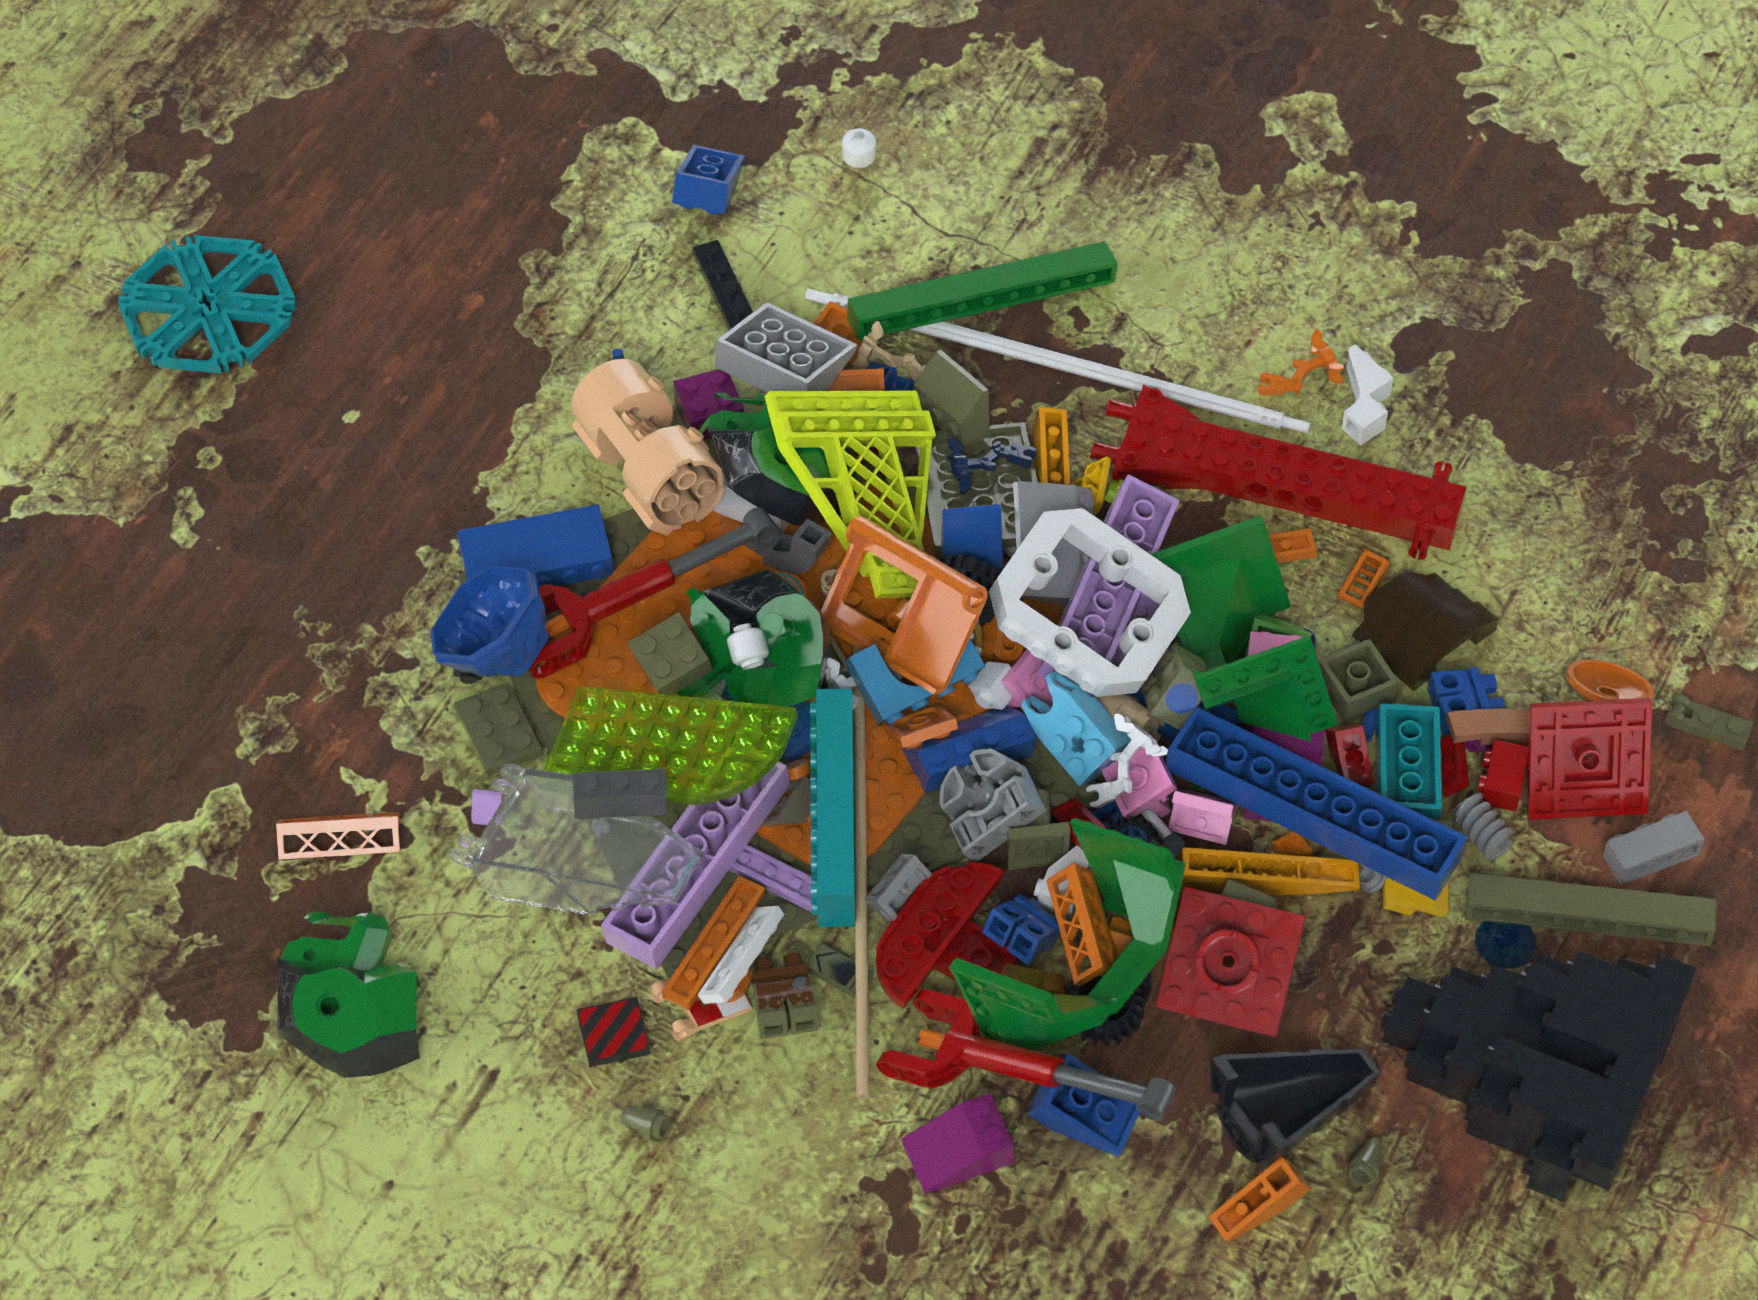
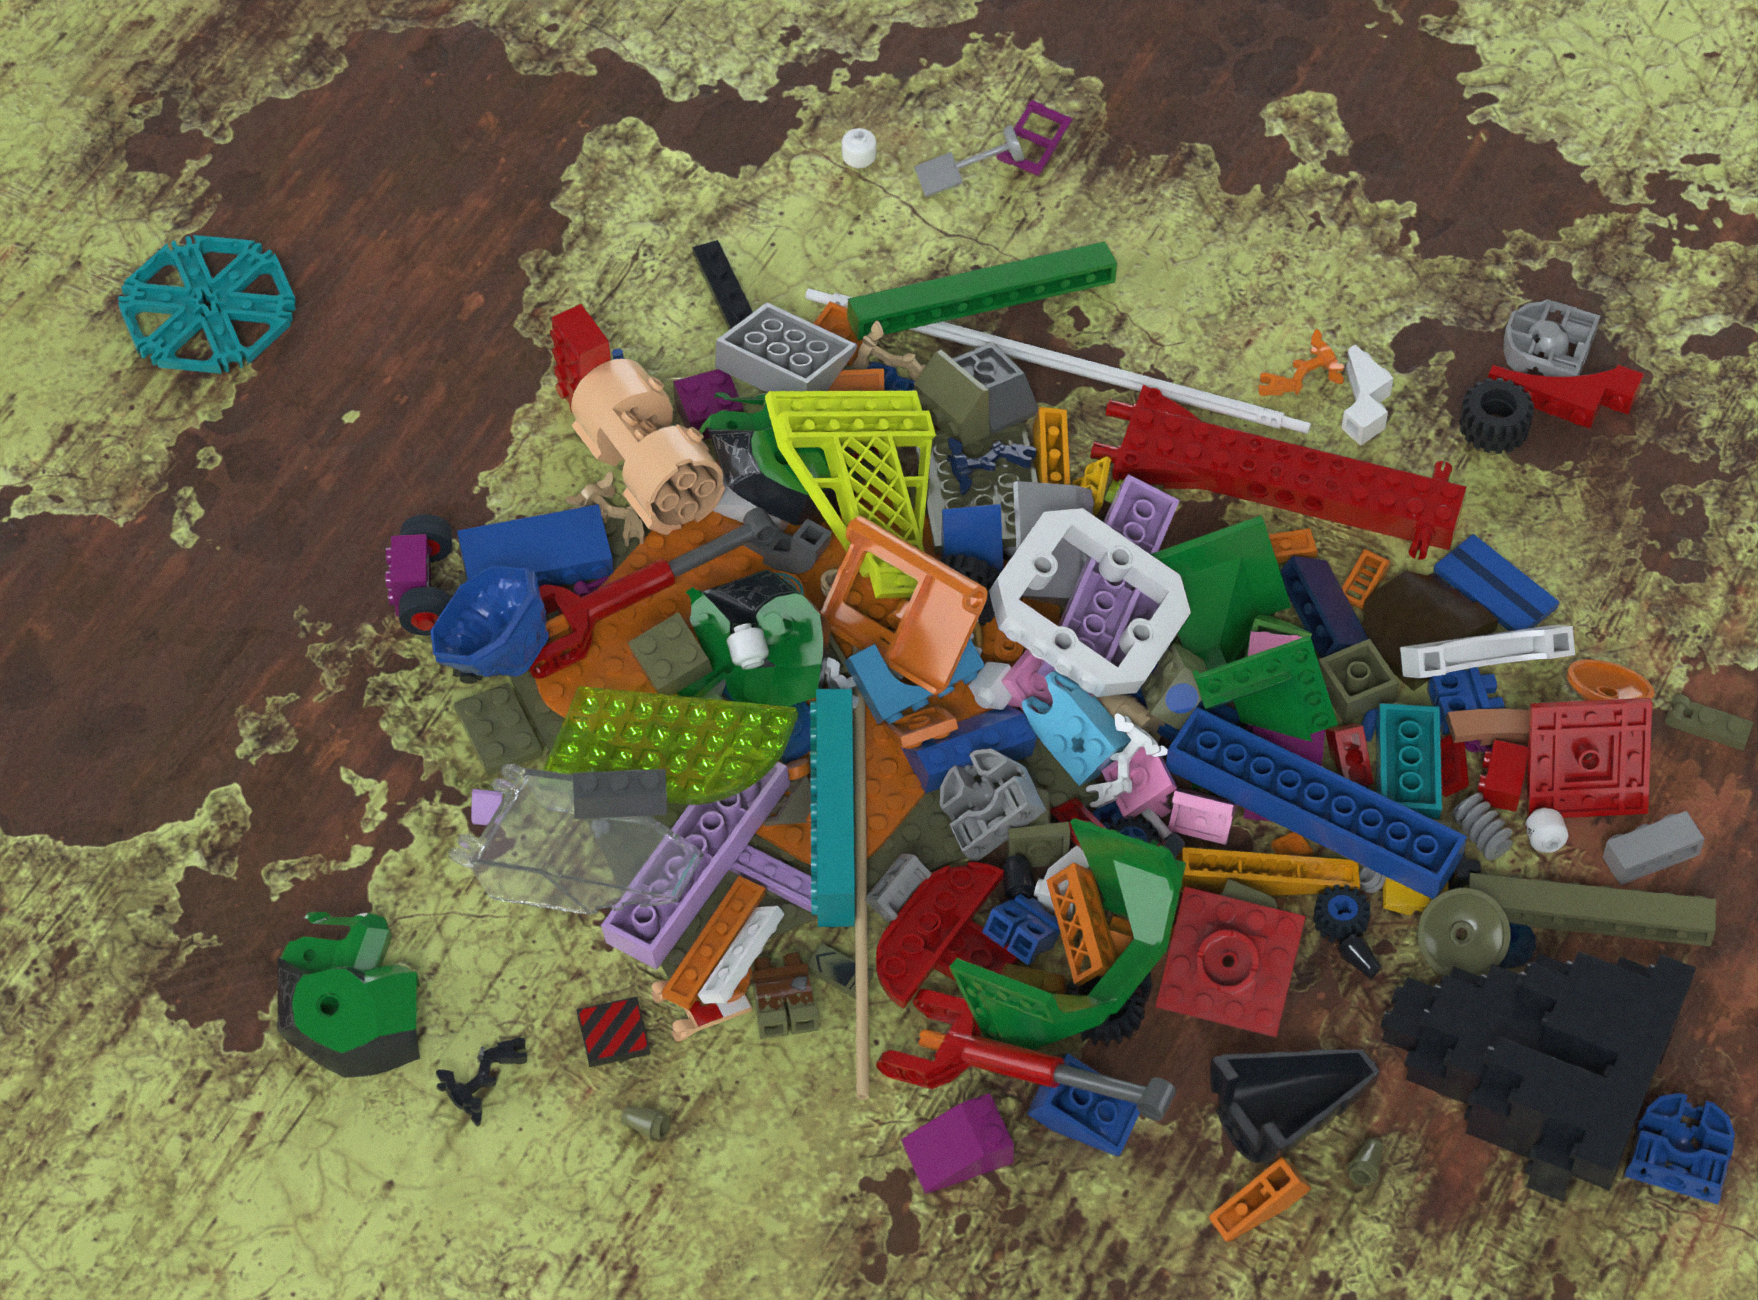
fence [276,812,401,860] -> none
blue slope [672,145,745,215] -> none
none -> brick [385,514,452,636]
none -> black piece [436,1038,527,1126]
none -> red brick [550,304,611,414]
none -> tan piece [566,471,645,546]
none -> magenta hand [574,576,609,597]
none -> light grey piece [914,125,1025,197]
none -> dark grey slope [952,342,1039,434]
none -> magenta window [996,100,1073,176]
none -> black brick [1002,855,1035,900]
none -> dark blue brick [1280,556,1369,658]
none -> black wheel [1313,885,1370,944]
none -> black cone [1337,933,1383,979]
none -> white arch [1400,625,1575,678]
none -> olive dish [1417,888,1511,977]
none -> blue tile [1433,534,1559,631]
none -> black tile [1448,852,1481,890]
none -> black tyre [1459,378,1534,454]
none -> red arch [1488,365,1644,429]
none -> light grey connector [1503,299,1600,377]
none -> white head [1525,808,1568,853]
none -> blue connector [1625,1093,1735,1205]

